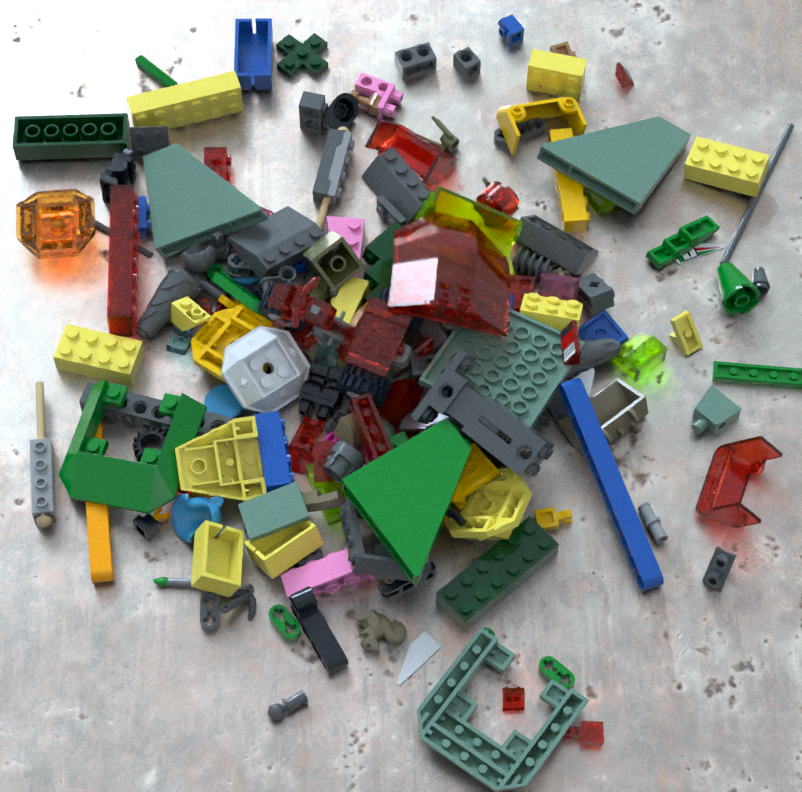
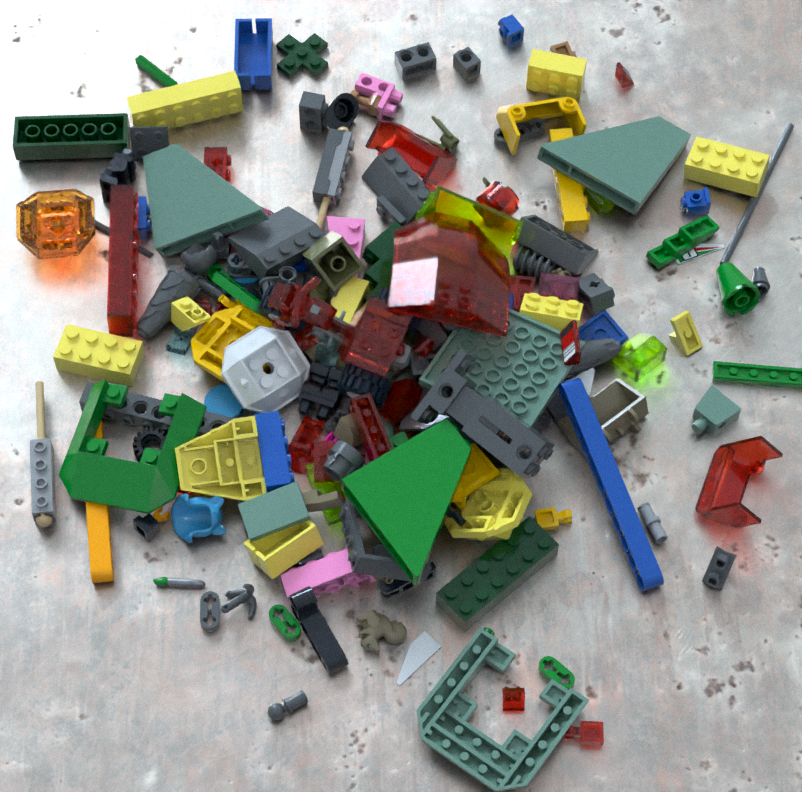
light yellow piece [191,520,244,597] -> none
none -> blue brick [680,187,711,216]

